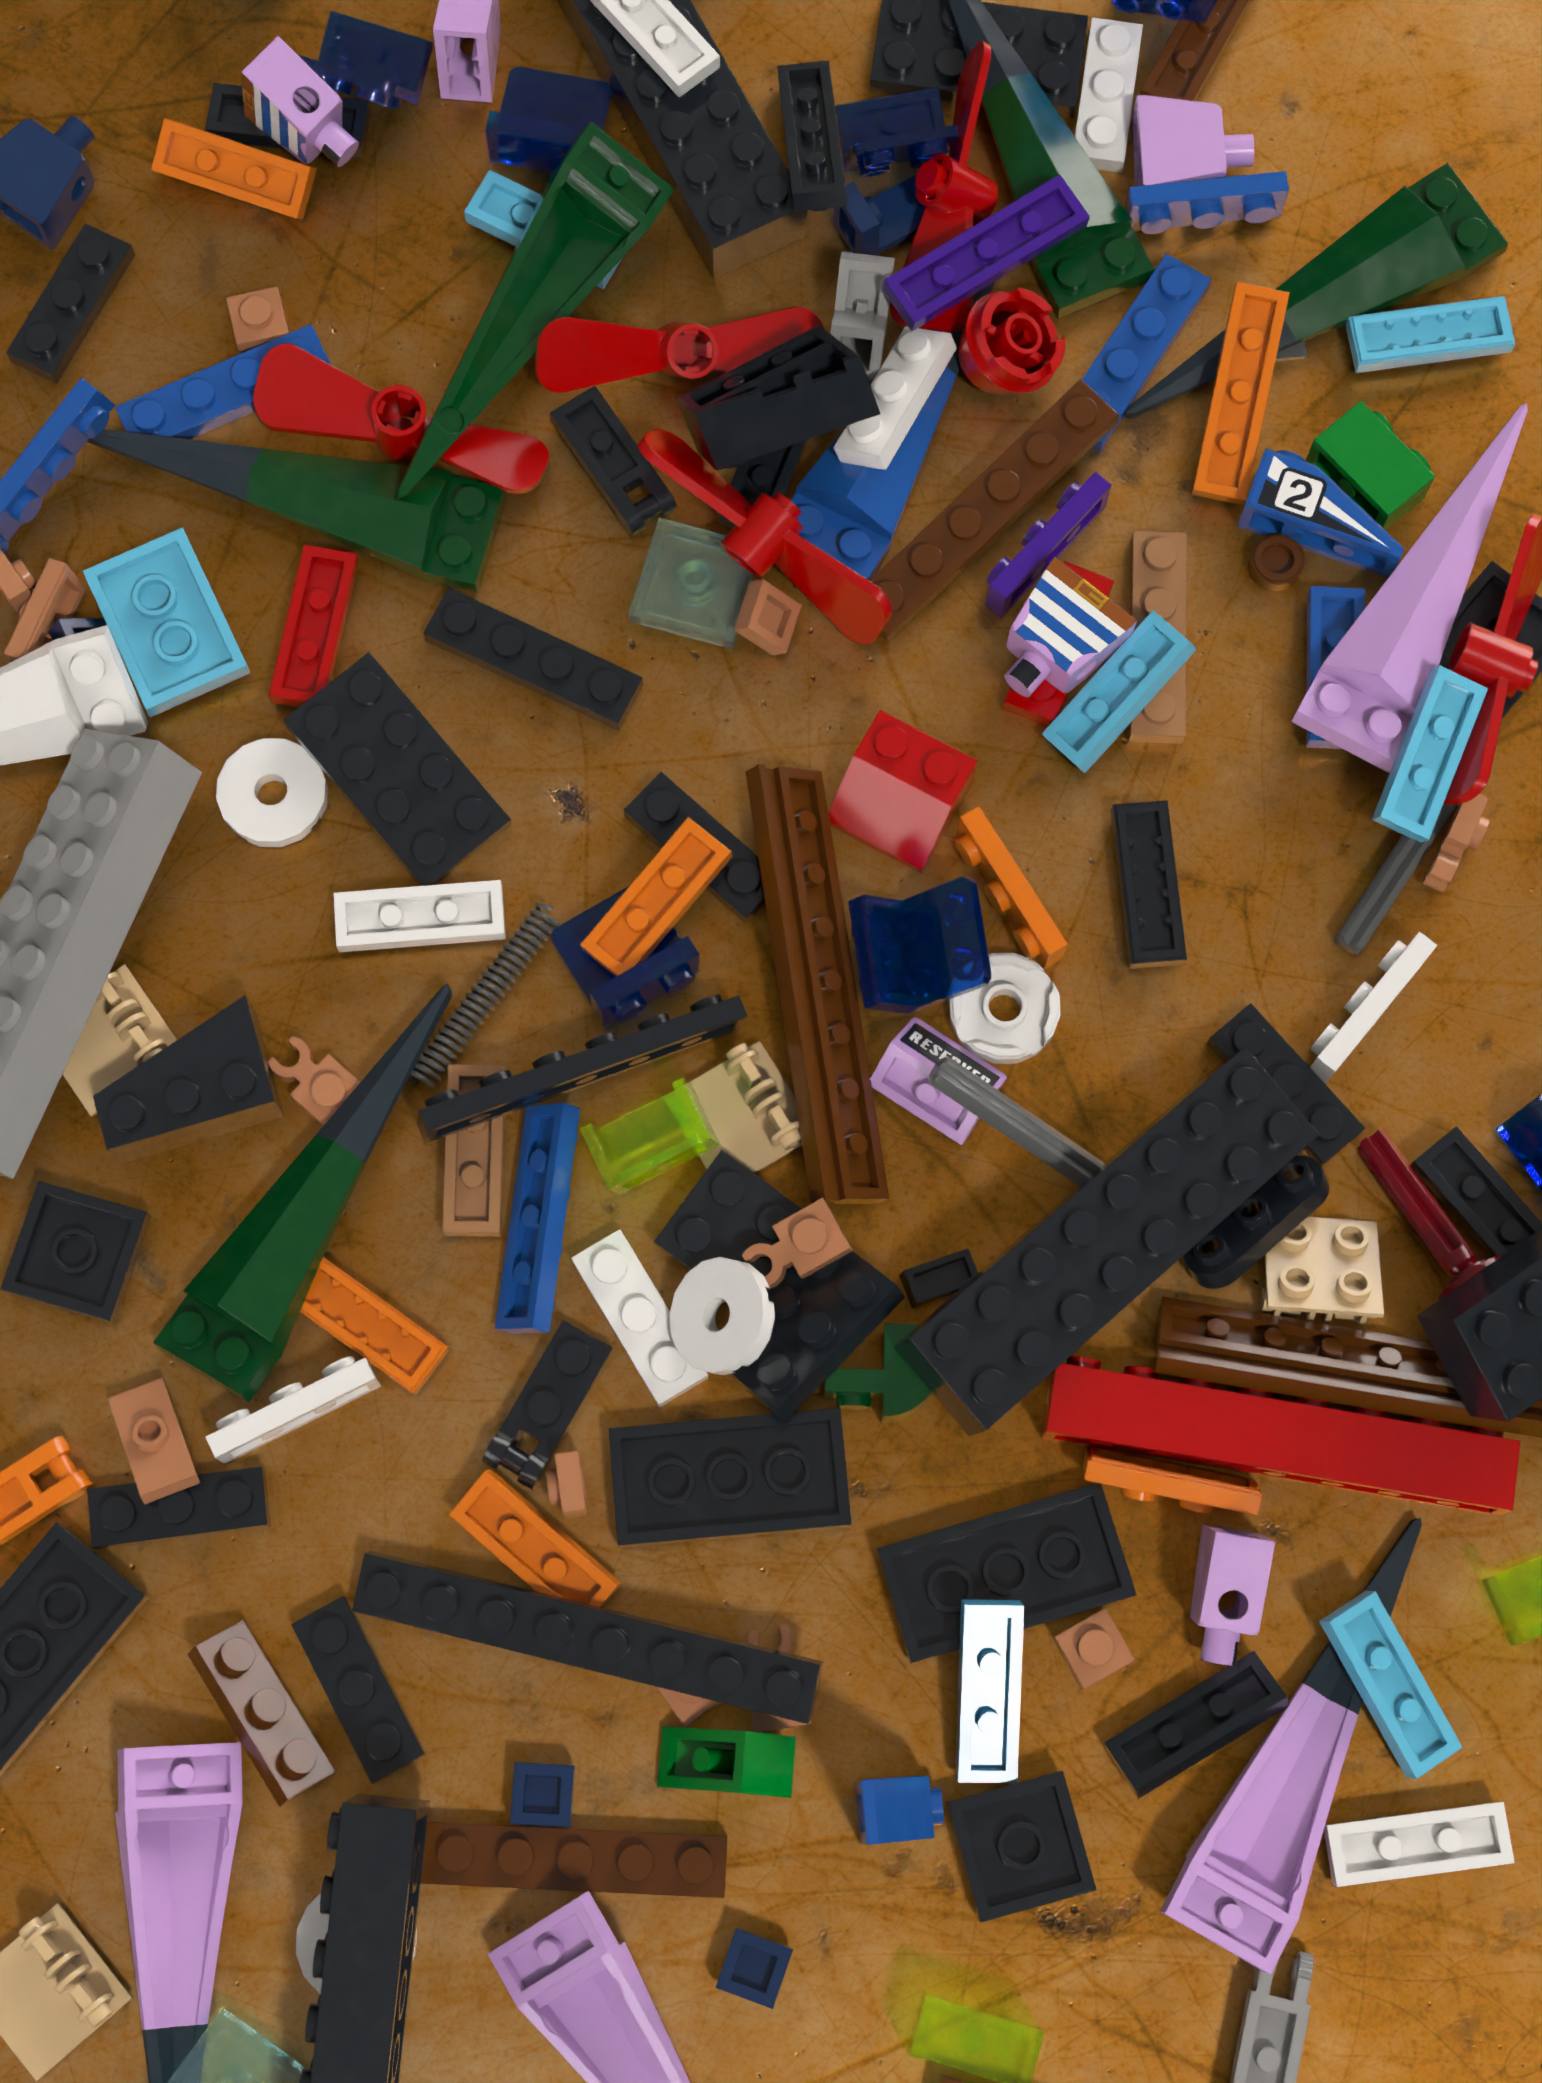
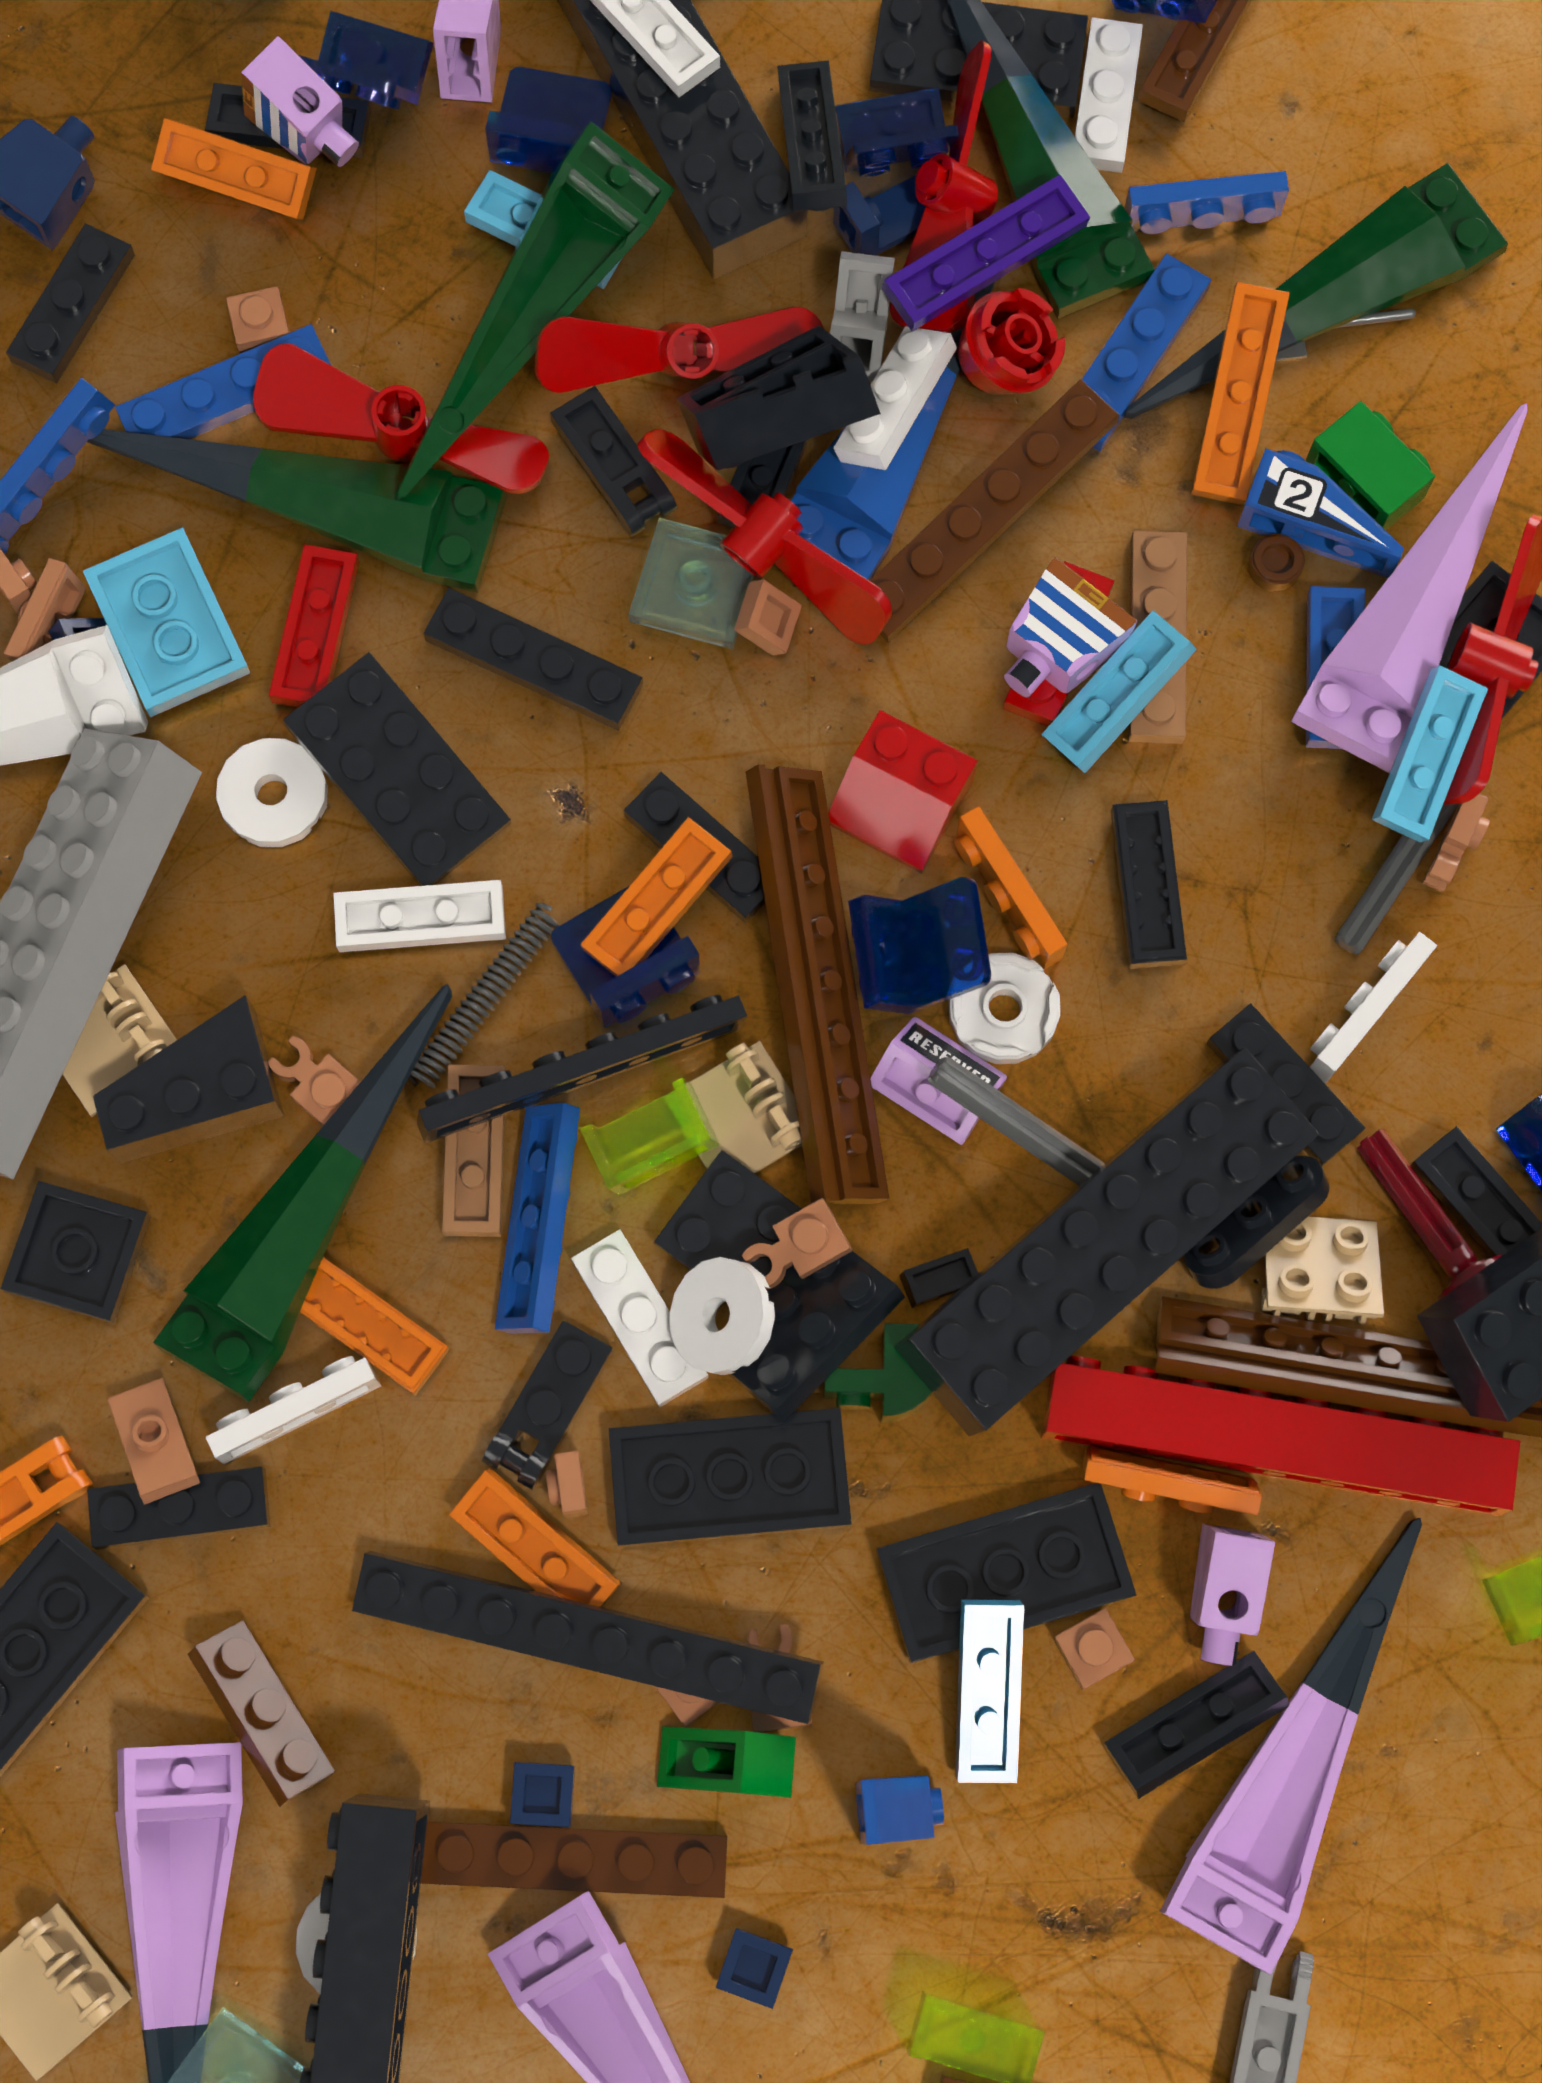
black plate [291,1596,427,1784] -> none
black plate [946,1771,1097,1922] -> none
dark purple plate [985,472,1112,619] -> none
lavender torso [1131,95,1254,186] -> none
medium azure plate [1319,1591,1463,1779] -> none
white plate [1324,1802,1515,1887] -> none
medium azure plate [1345,296,1515,373] -> none

